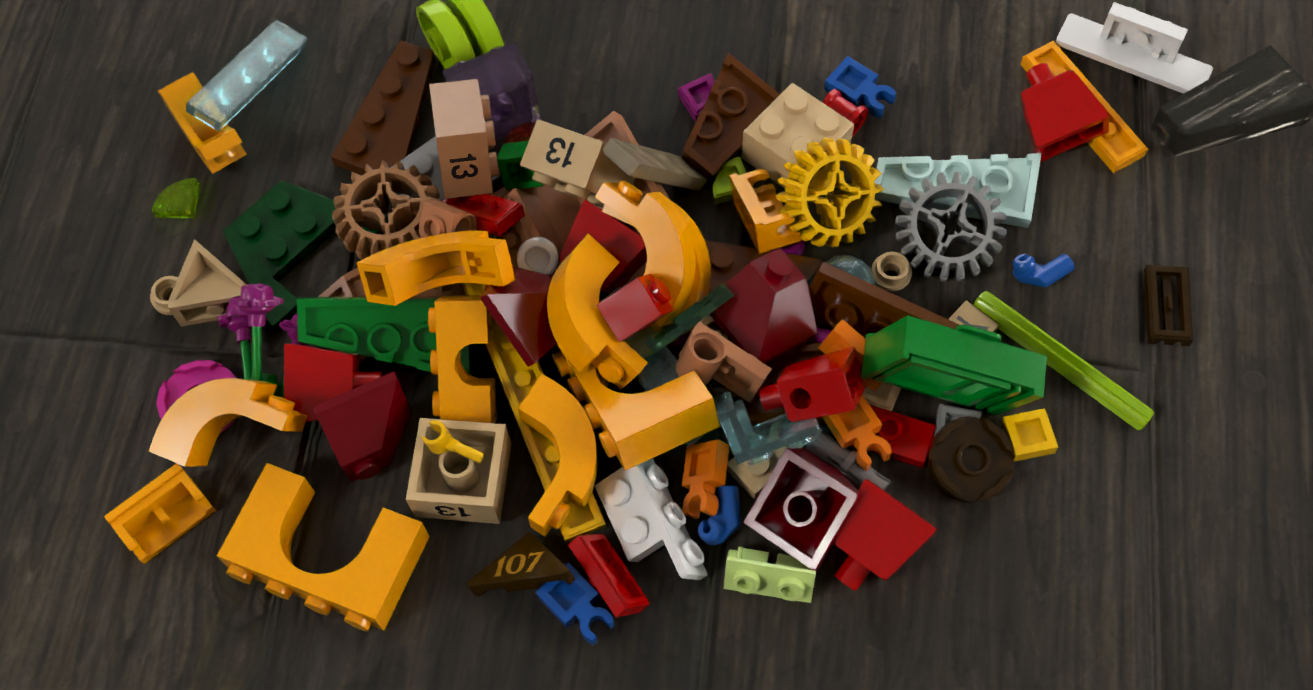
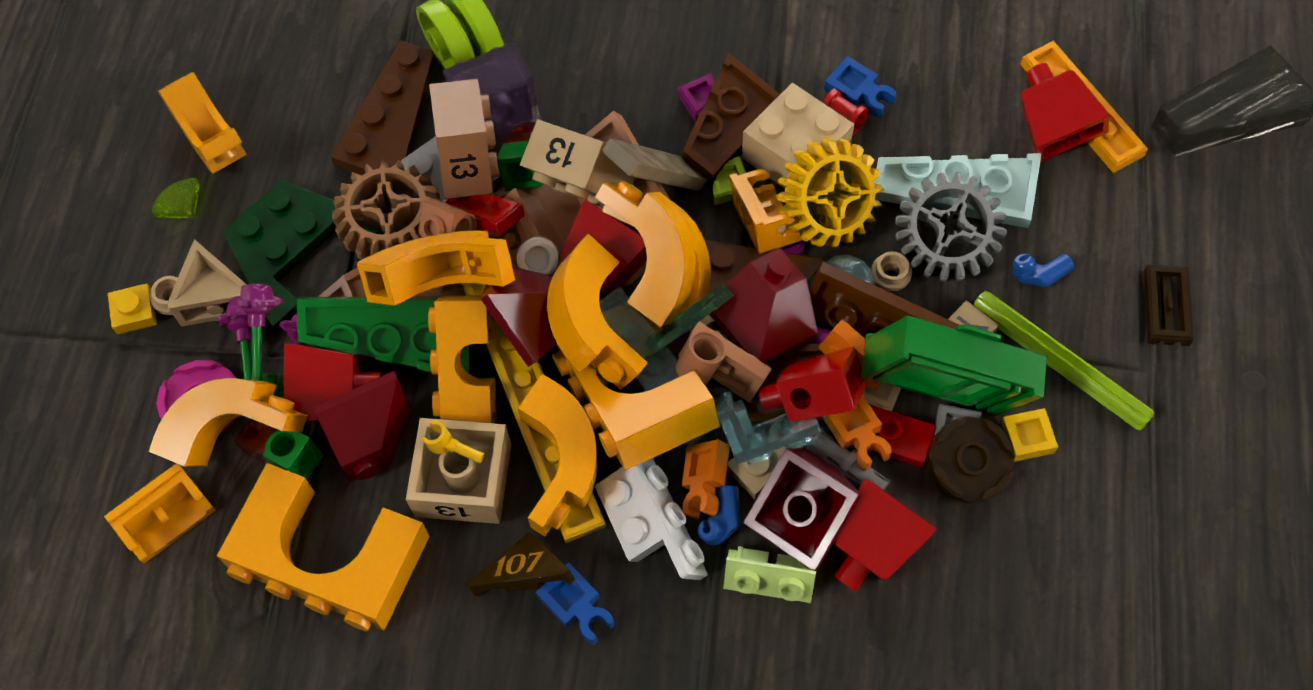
clear light blue tile [186,19,307,132] -> none
red plate [568,533,650,617] -> none
red brick [596,274,674,342] -> none
white bracket [1055,2,1213,99] -> none
none -> yellow plate [108,283,157,335]
none -> green leg [234,419,324,480]

